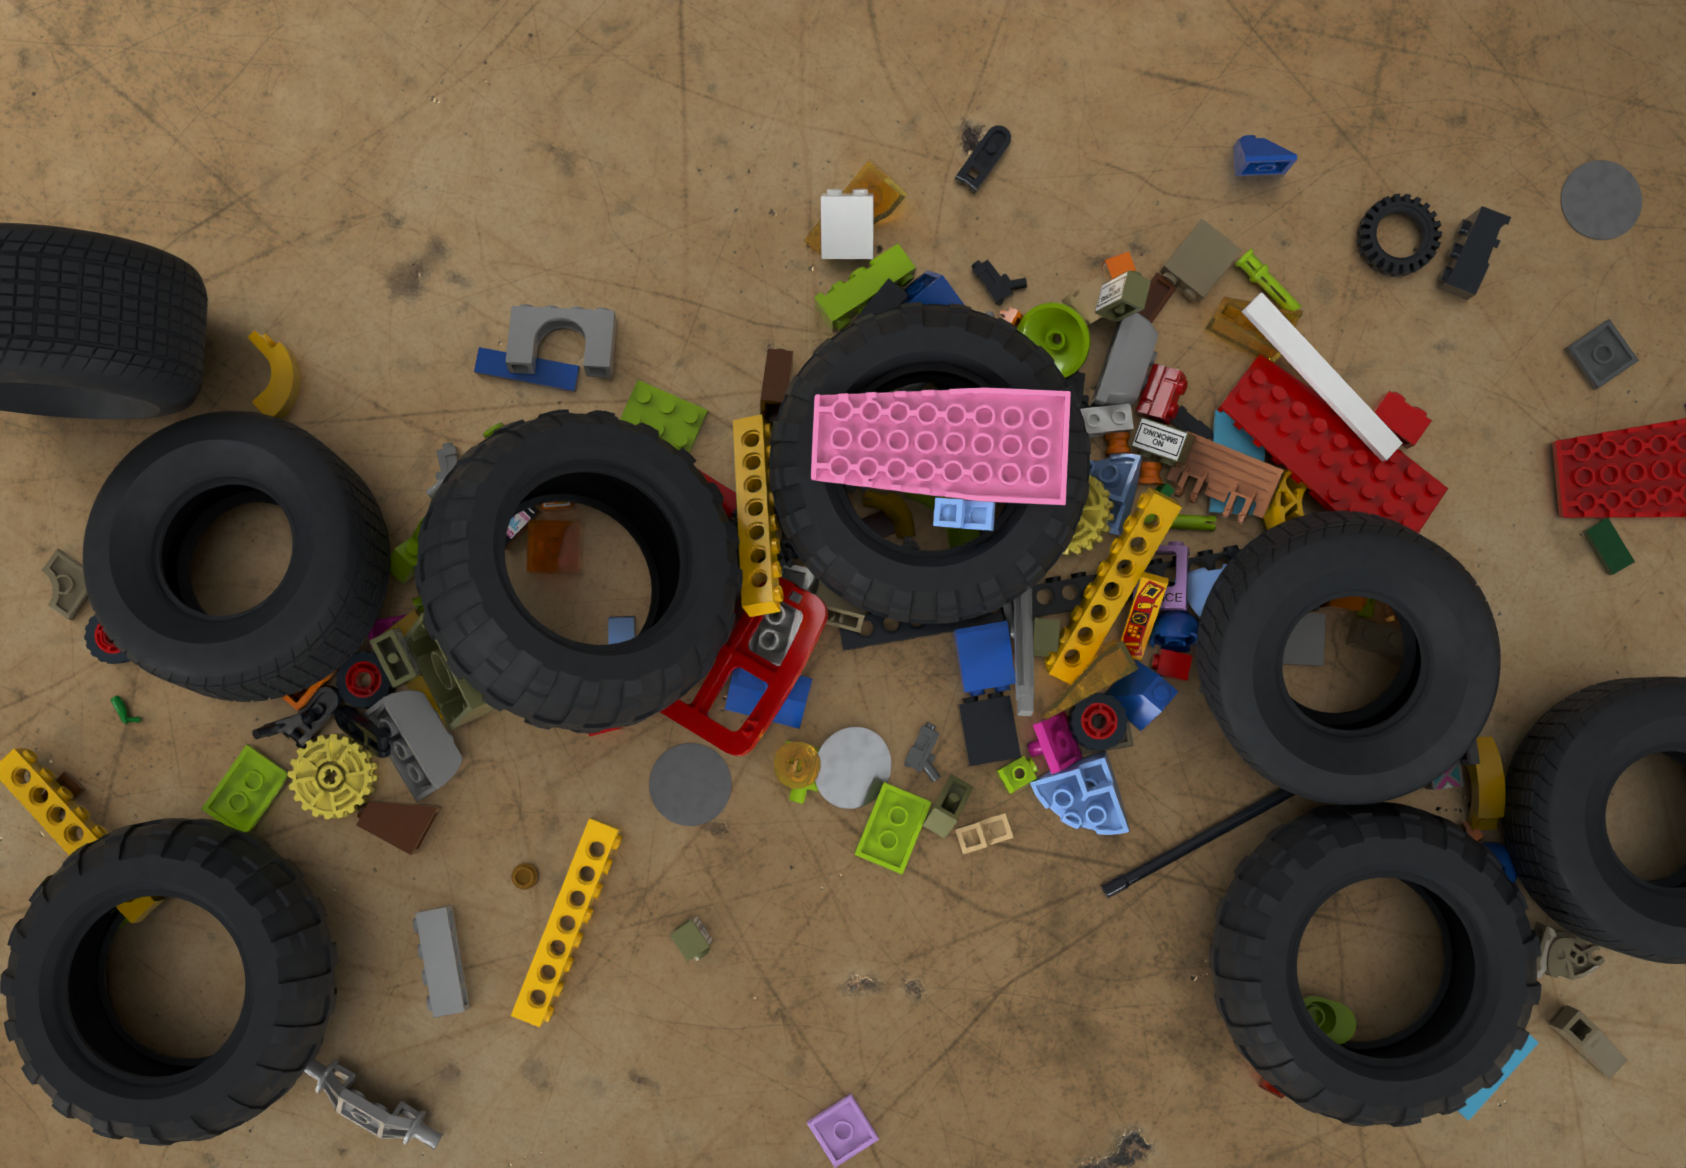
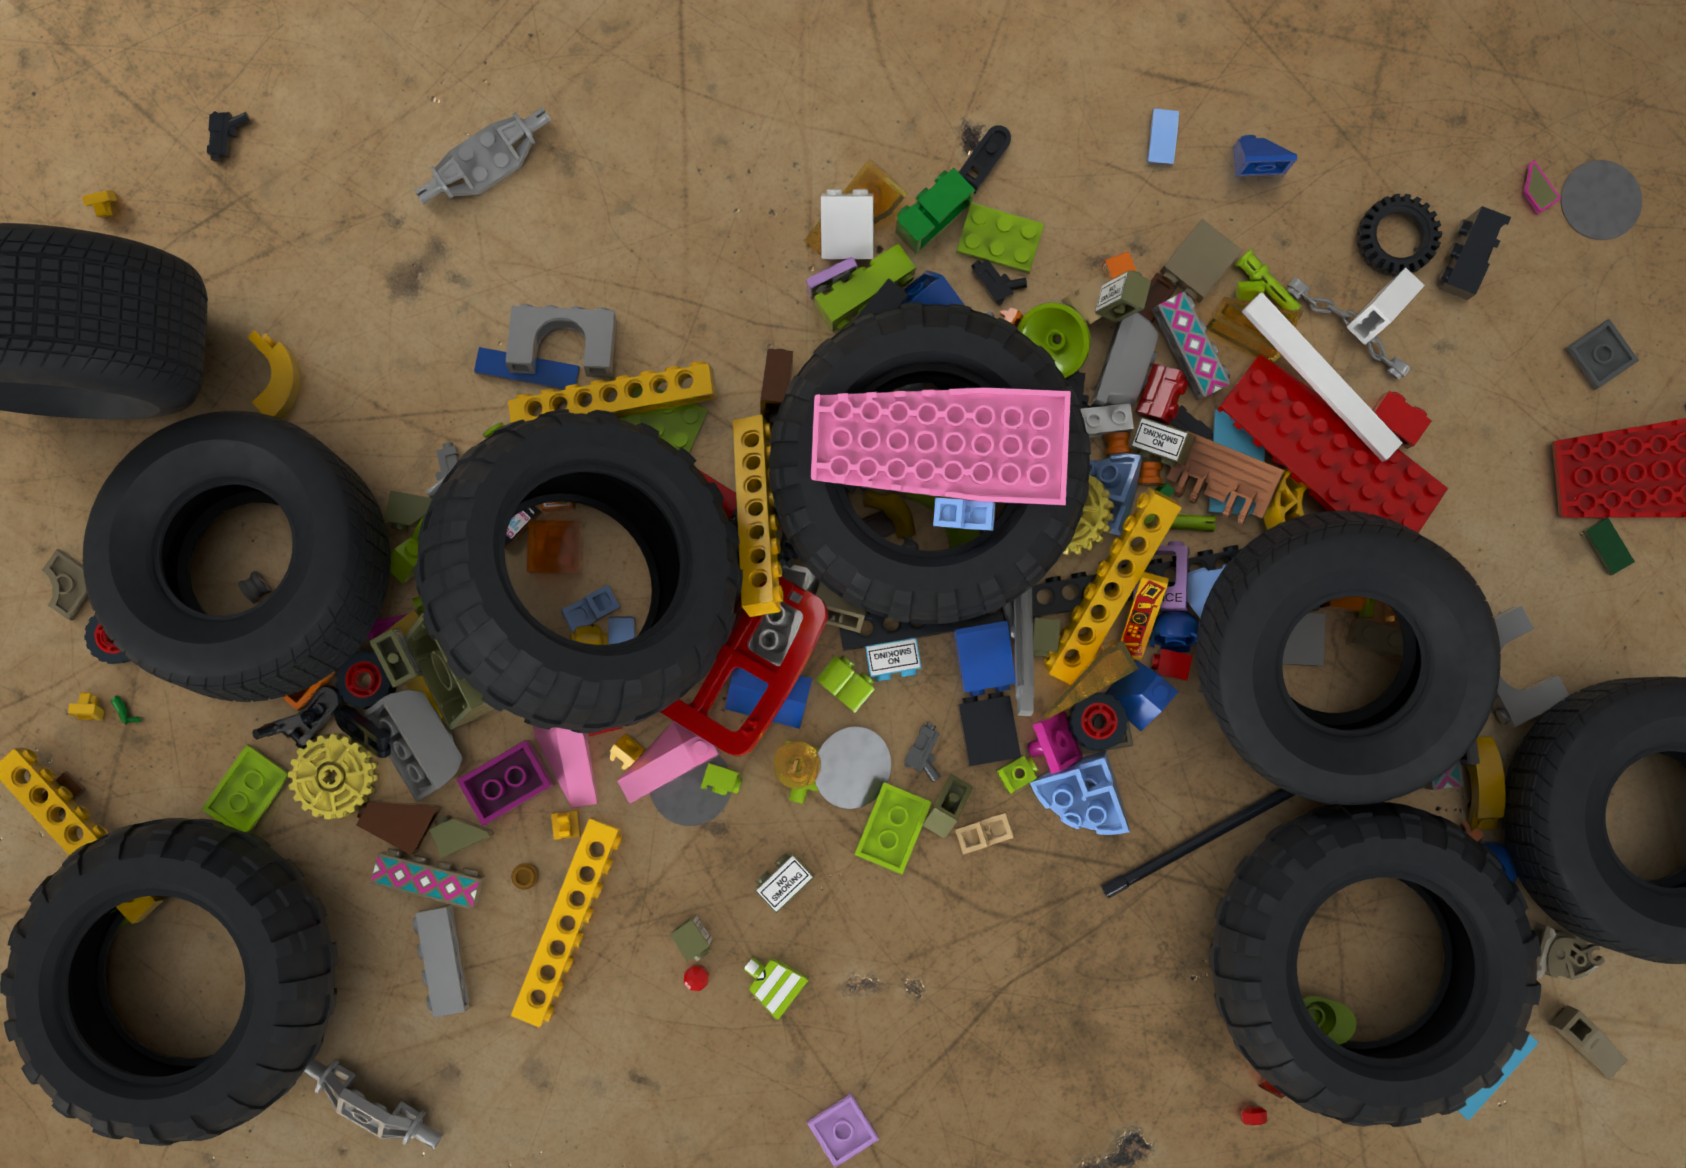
none -> yellow tile [68,692,104,721]
none -> yellow tile [81,190,118,217]
none -> black piece [207,111,251,162]
none -> light grey wheel [238,571,272,603]
none -> brick [370,848,485,910]
none -> olive slope [384,490,433,531]
none -> light grey plate [414,107,551,204]
none -> olive slope [429,815,494,858]
none -> magenta brick [456,740,556,826]
none -> yellow brick [508,361,718,423]
none -> bright pink wedge [533,726,598,808]
none -> yellow tile [551,810,581,840]
none -> light blue slope [561,585,620,633]
none -> yellow head [570,624,609,645]
none -> yellow tile [610,734,645,770]
none -> bright pink wedge [617,721,721,804]
none -> red tile [684,965,709,991]
none -> lime brick [701,763,742,796]
none -> torso [744,957,809,1020]
none -> brick [755,852,815,913]
none -> lavender tile [806,257,857,299]
none -> lime brick [815,655,875,713]
none -> brick [865,638,922,682]
none -> green piece [895,167,975,254]
none -> lime plate [956,202,1044,274]
none -> light blue slope [1147,108,1179,164]
none -> brick [1151,291,1231,400]
none -> lime plate [1234,281,1265,309]
none -> red tile [1240,1106,1268,1125]
none -> light grey piece [1287,277,1411,380]
none -> white brick [1346,268,1425,345]
none -> light grey arch [1493,606,1569,727]
none -> olive tile [1523,160,1561,214]

